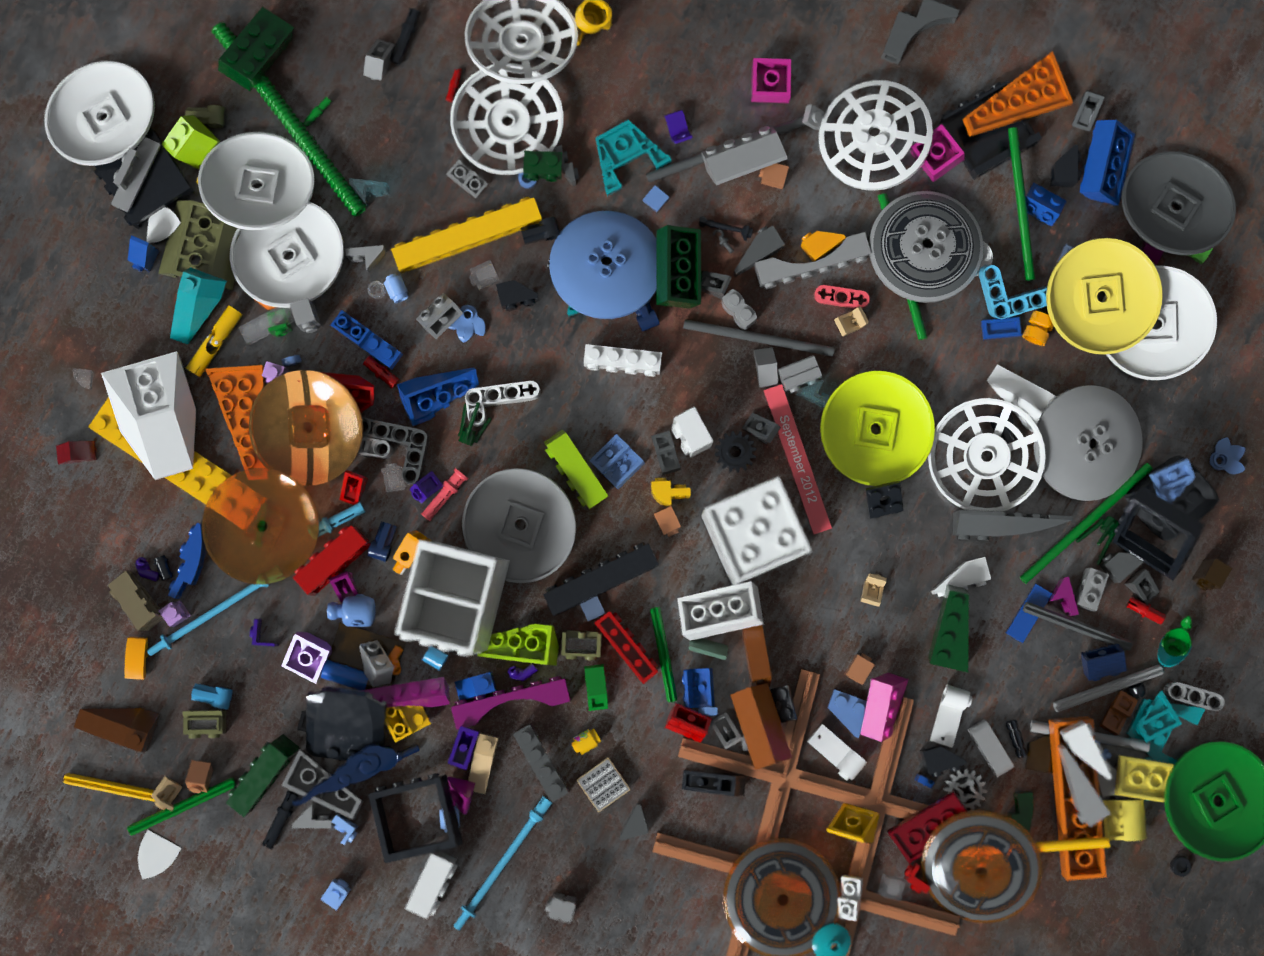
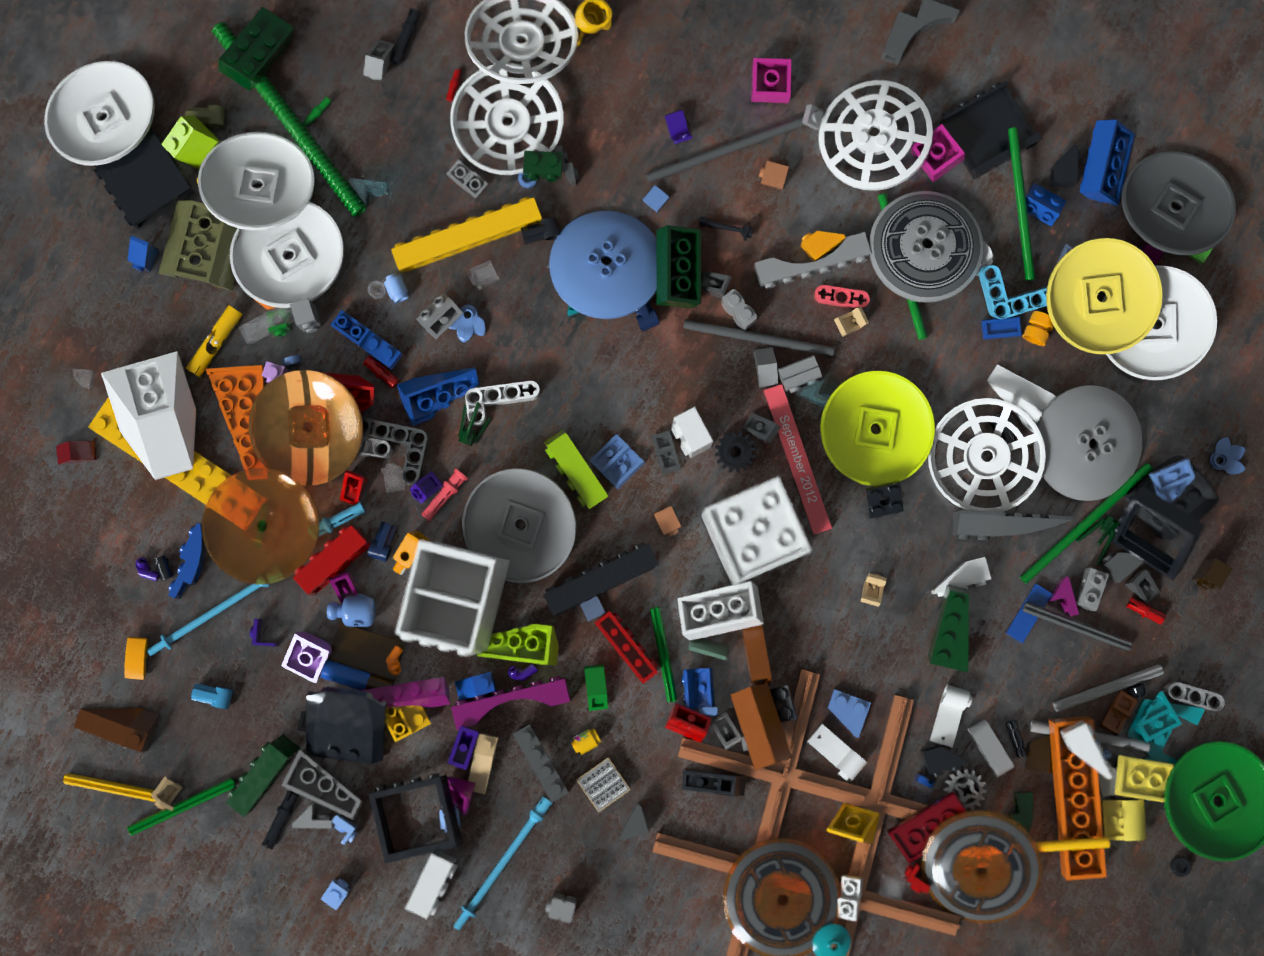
dark tan wedge [108,571,164,631] -> none
light grey bracket [111,137,161,212] -> none
white sticker [138,830,181,879] -> none
white sticker [146,207,181,243] -> none
lavender brick [159,600,191,627] -> none
teal wedge [170,267,227,345] -> none
olive window [182,710,226,738] -> none
nougat brick [185,760,213,793] -> none
dark blue piece [292,744,420,806] -> none
light grey slope [345,245,386,273] -> none
light grey slope [360,640,394,687] -> none
dark azure piece [422,645,448,670] -> none
black slope [496,280,539,311] -> none
olive window [561,630,602,660] -> none
white brick [584,344,662,377] -> none
teal wing [596,120,672,196] -> none
yellow brick [651,478,691,507] -> none
light grey slope [701,126,788,185] -> none
dark grey hand [713,229,734,254] -> none
dark grey slope [733,226,785,278] -> none
nougat brick [844,653,875,685] -> none
wedge [861,673,909,742] -> none
orange wing [963,51,1073,137] -> none
light grey slope [1058,744,1111,827] -> none
dark grey slope [1072,90,1105,132] -> none
dark blue brick [1081,644,1127,681] -> none
green hair [1157,616,1192,667] -> none

